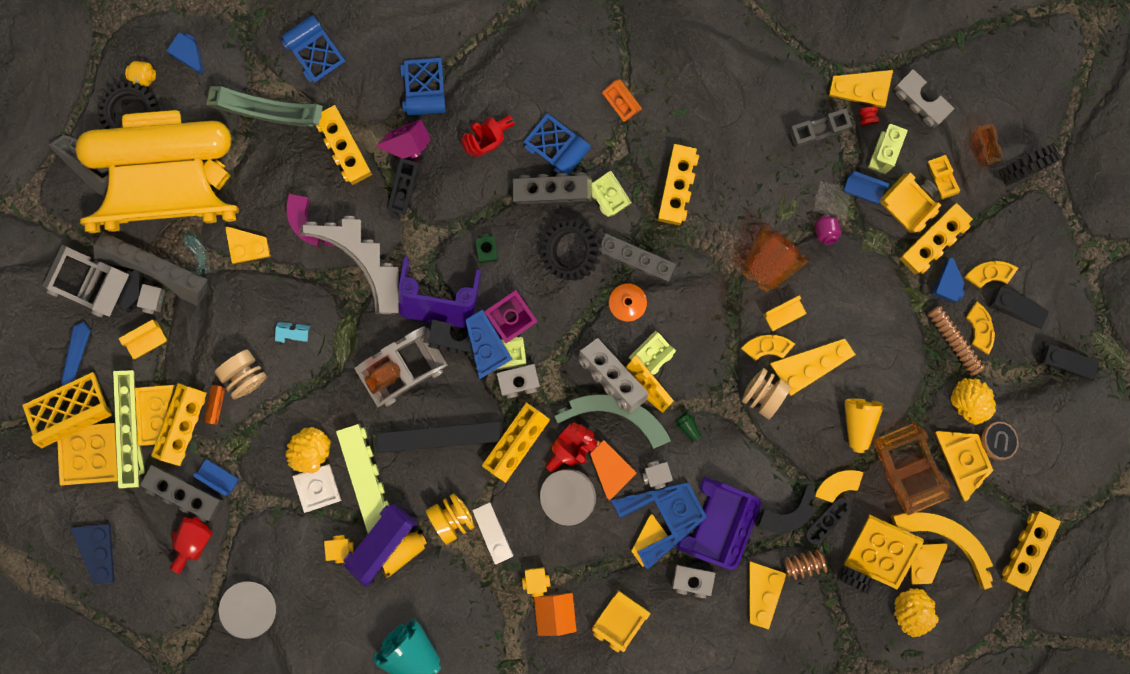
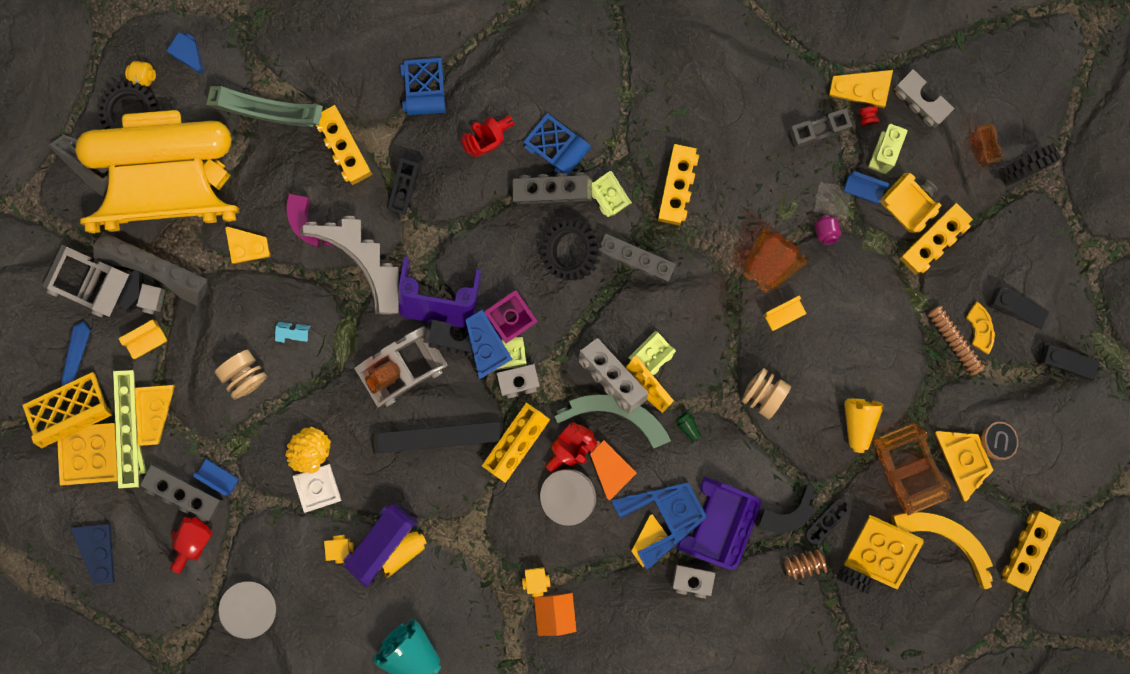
yellow brick [151,383,207,466] -> none
clear light blue arm [184,235,210,276] -> none
orange slope [204,385,225,425] -> none
blue piece [281,15,346,83] -> none
yellowish green brick [336,424,390,533] -> none
magenta slope [377,119,431,159] -> none
yellow wheel [426,493,475,545] -> none
white slope [472,503,514,564] -> none
dark green brick [475,234,498,264] -> none
yellow panel [592,590,651,652] -> none
orange slope [602,79,642,122] -> none
orange dish [609,284,647,322] -> none
light grey brick [642,461,673,490] -> none
yellow tile [741,335,795,361] -> none
yellow wing [749,561,786,630] -> none
yellow wing [770,339,855,396] -> none
yellow tile [815,470,864,503] -> none
yellow hair [894,588,939,637] -> none
yellow wing [910,543,947,584] -> none
yellow slope [928,155,960,200] -> none
blue slope [932,257,965,303] -> none
yellow hair [951,378,996,425] -> none
yellow tile [964,261,1018,289] -> none

